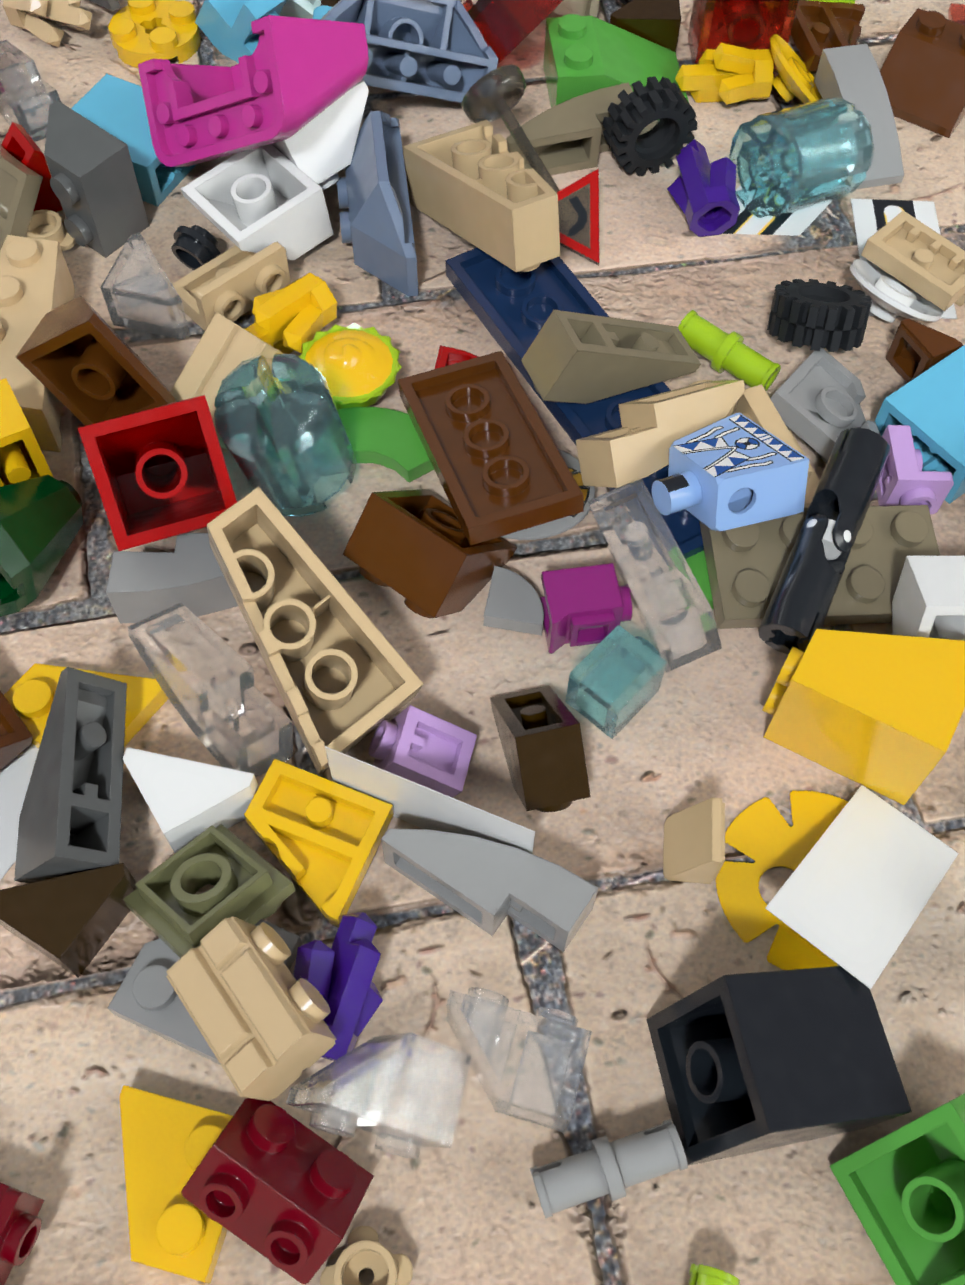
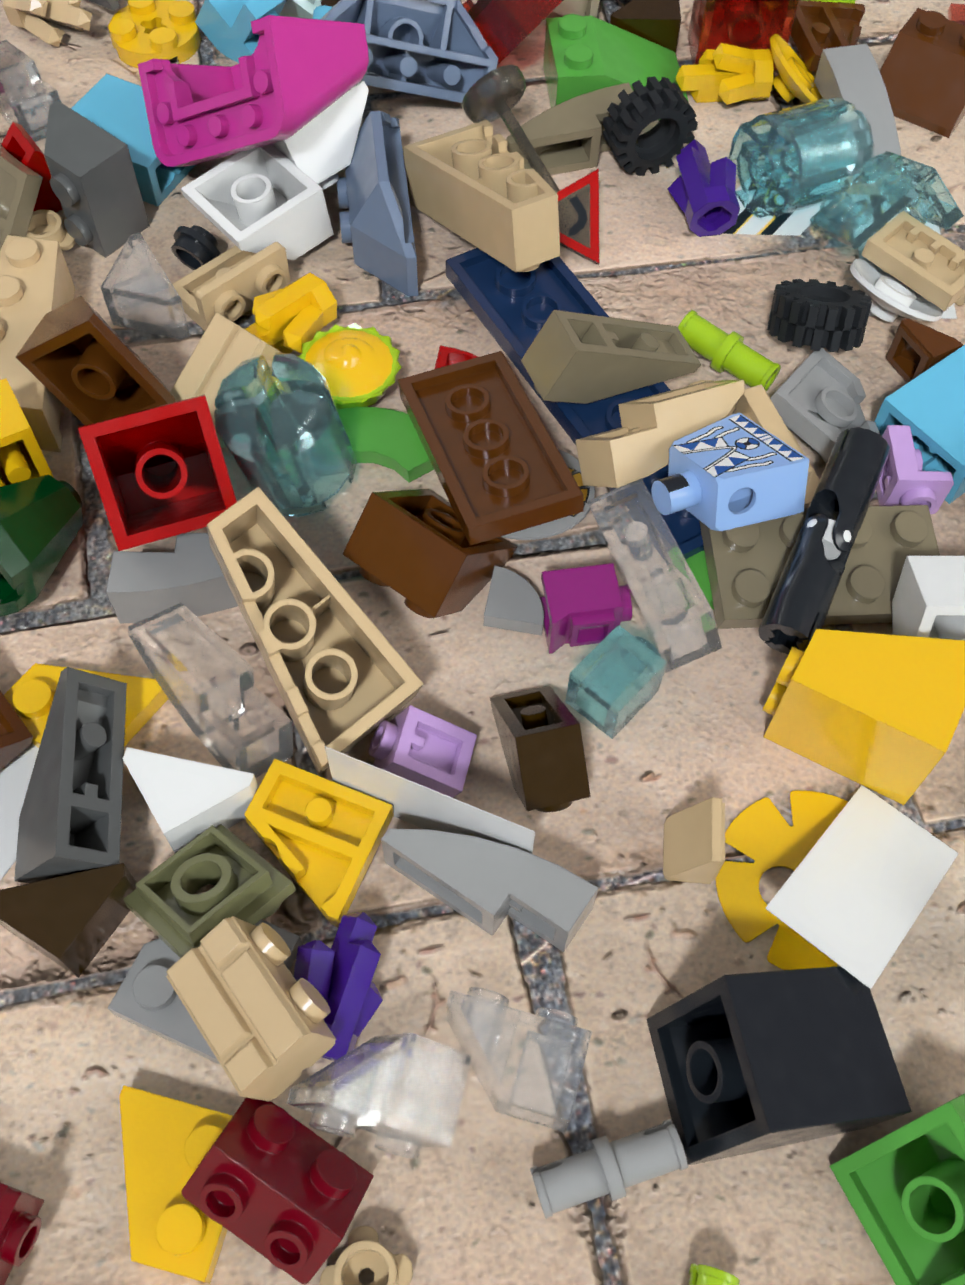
none -> clear light blue bracket [810,151,964,249]

